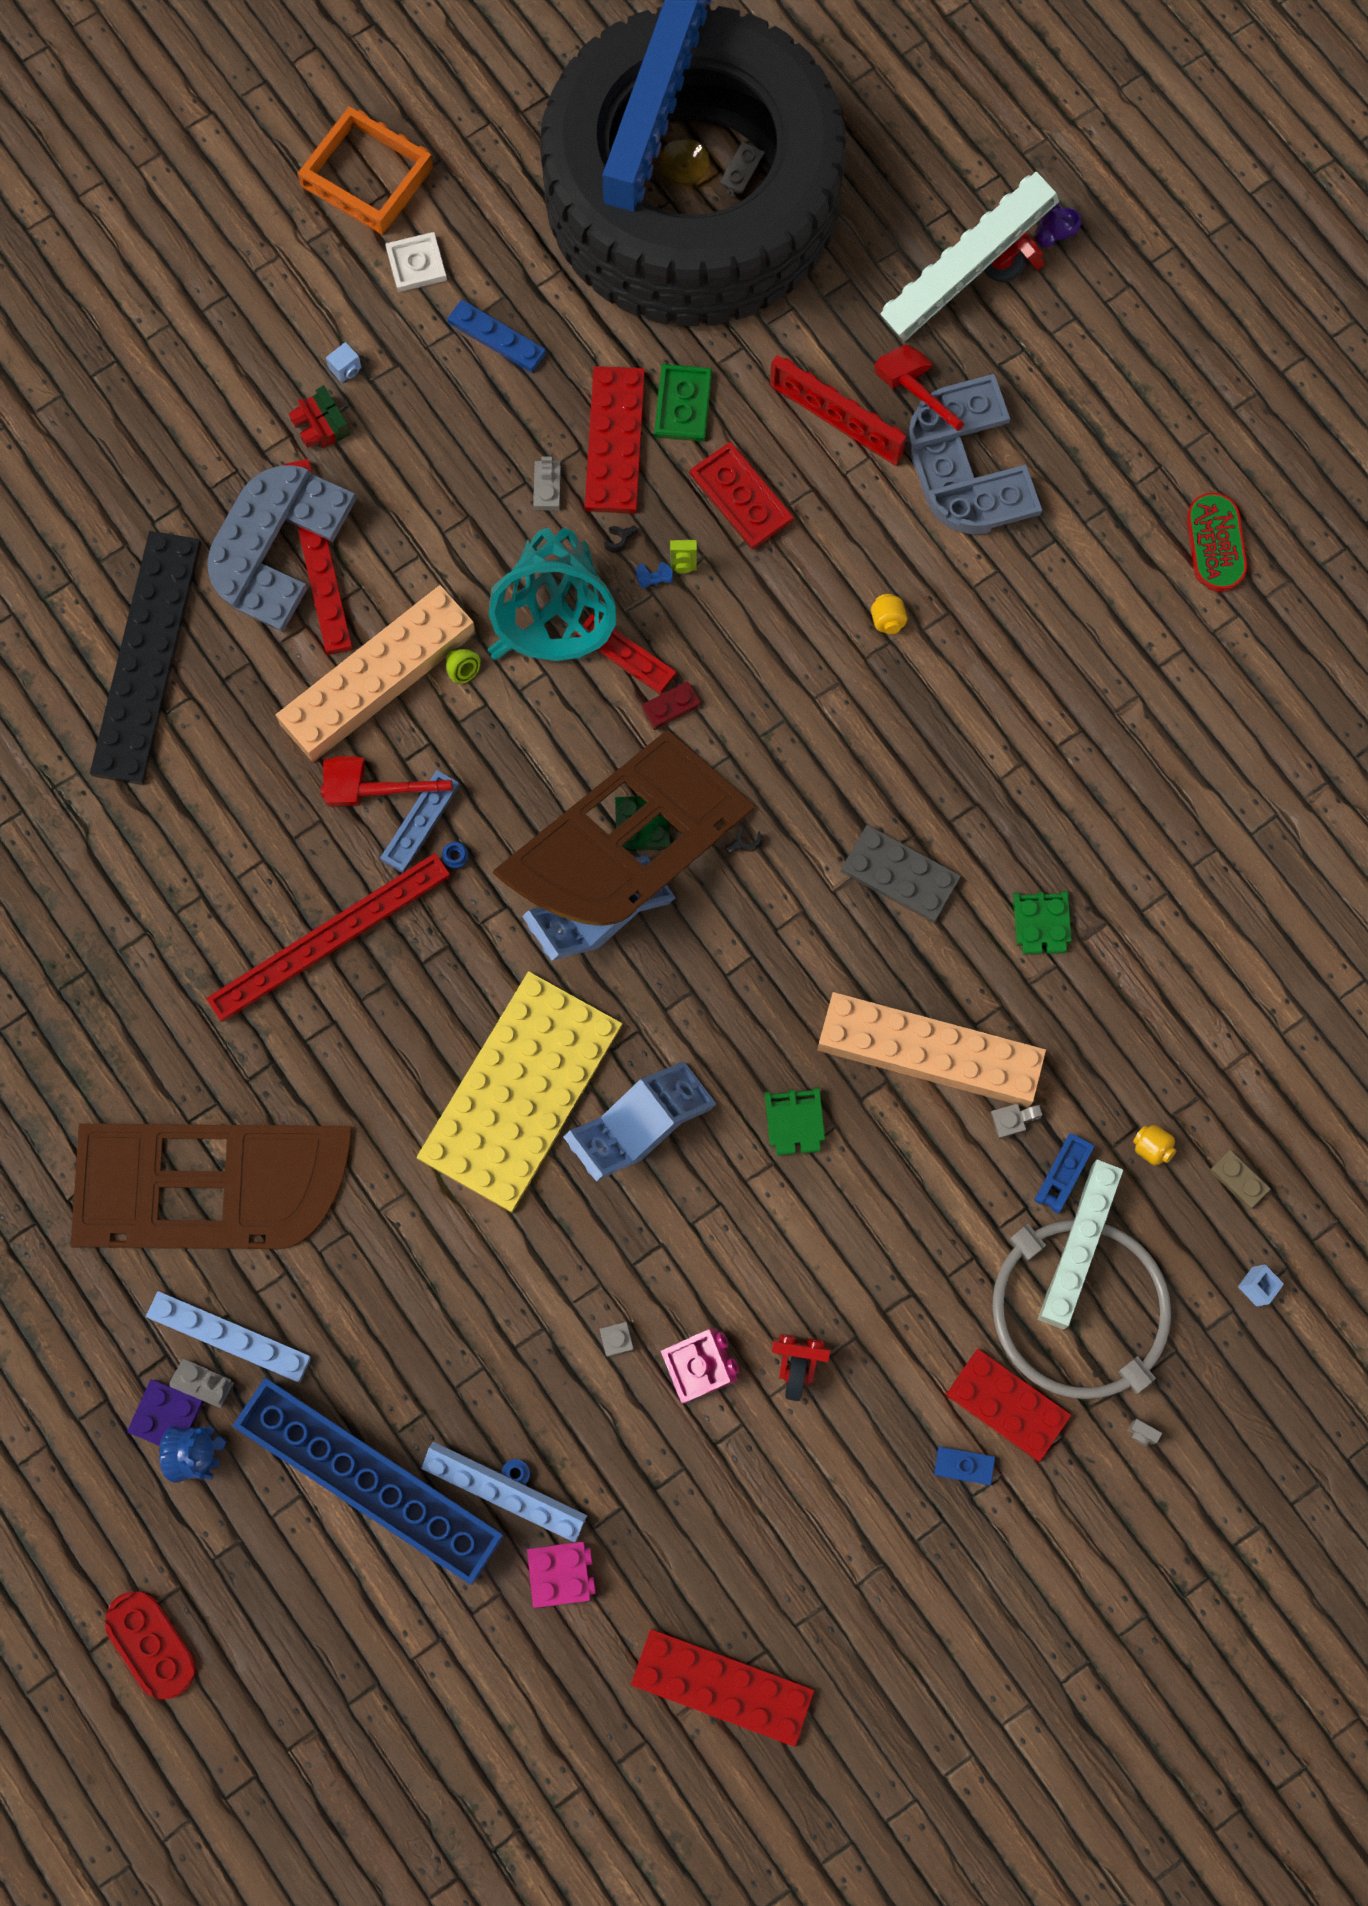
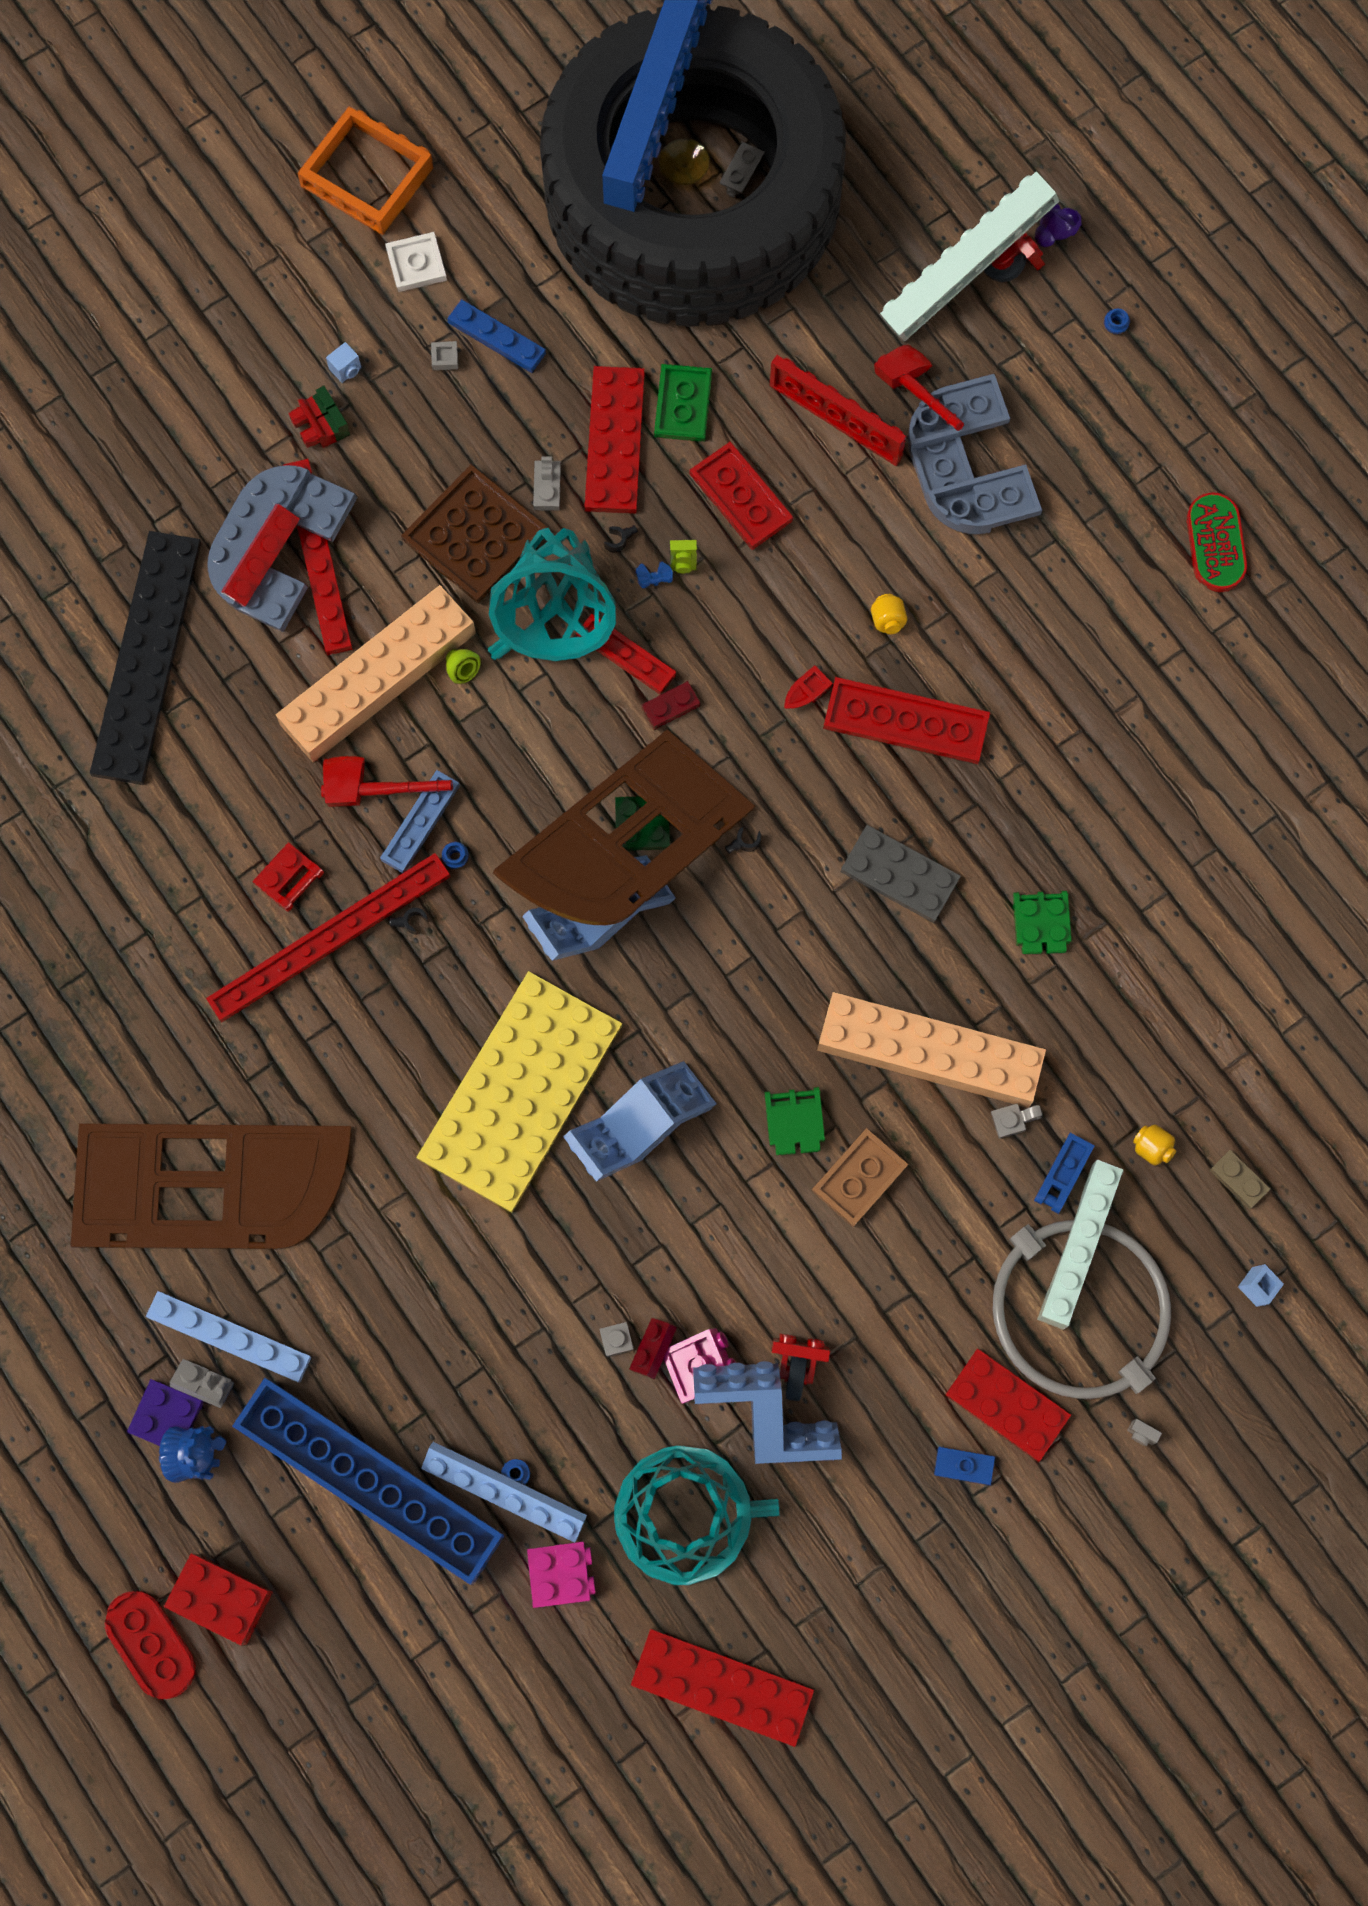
none -> red brick [164,1553,273,1646]
none -> red plate [221,504,300,607]
none -> red plate [252,842,325,913]
none -> black piece [390,908,429,935]
none -> reddish brown plate [401,464,548,604]
none -> light grey plate [431,341,458,370]
none -> teal piece [614,1445,780,1585]
none -> dark red plate [629,1318,677,1379]
none -> medium blue bracket [693,1361,842,1464]
none -> red plate [784,665,833,709]
none -> medium nougat plate [812,1128,908,1228]
none -> red plate [823,677,990,764]
none -> blue plate [1104,308,1130,334]

